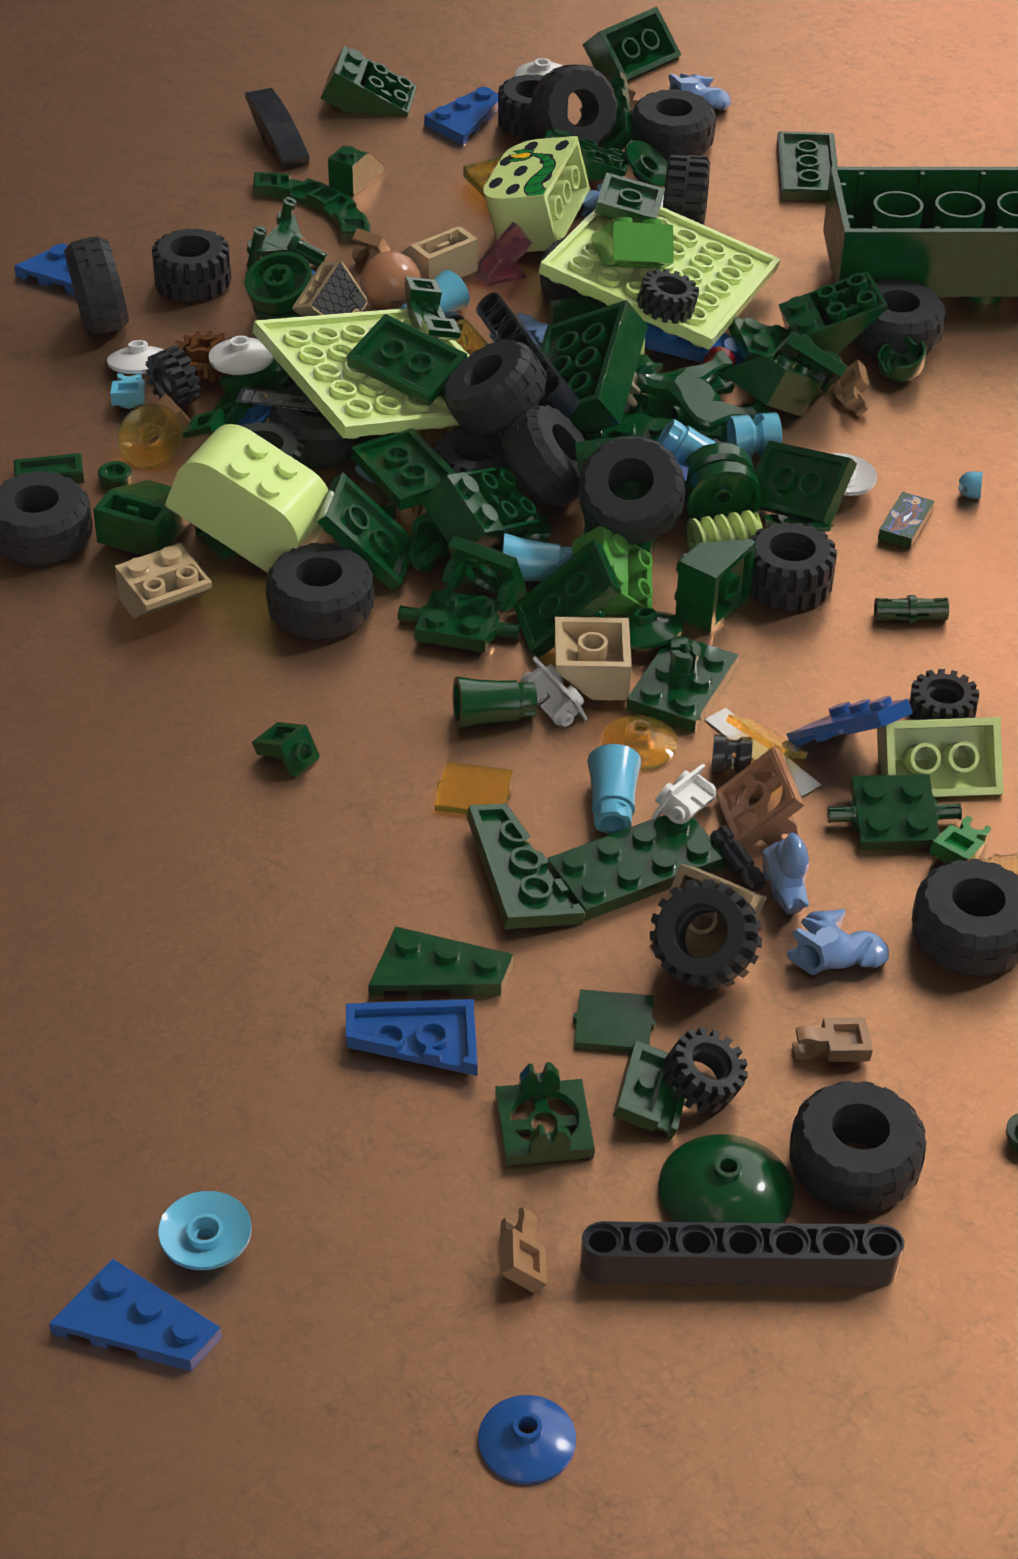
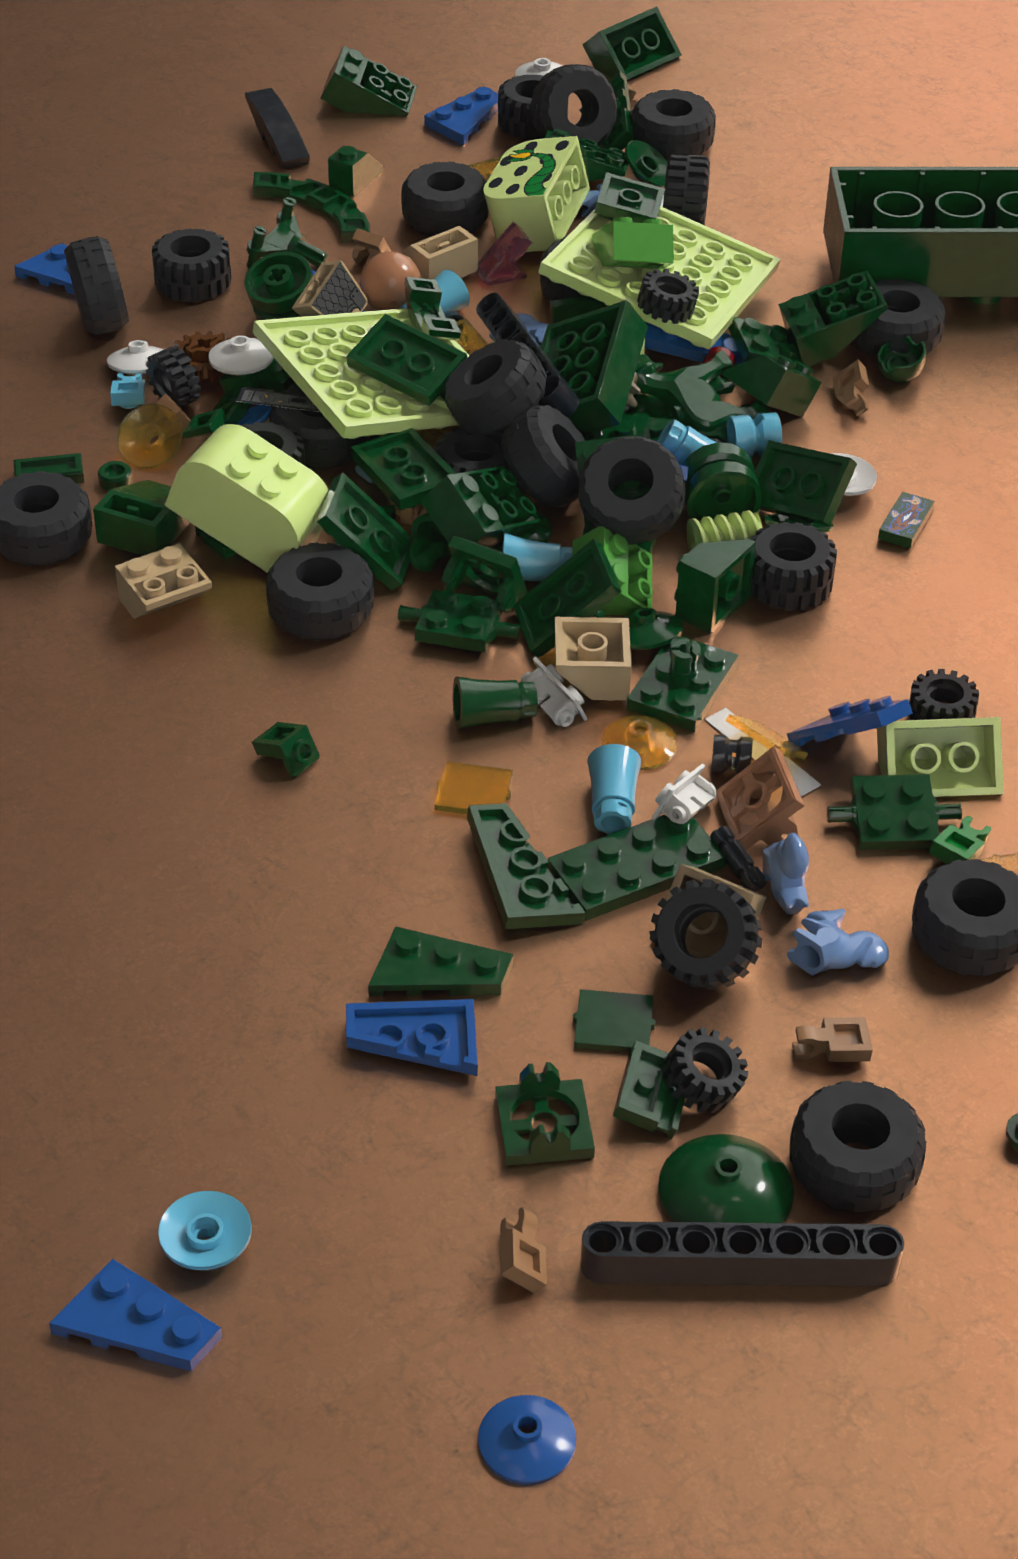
medium blue animal [668,73,731,110] -> none
dark green plate [771,332,848,392] -> none
tile [777,131,838,201] -> none
dark green pin [874,595,949,623] -> none
medium azure hinge [958,471,983,499] -> none
none -> black tyre [401,161,489,237]

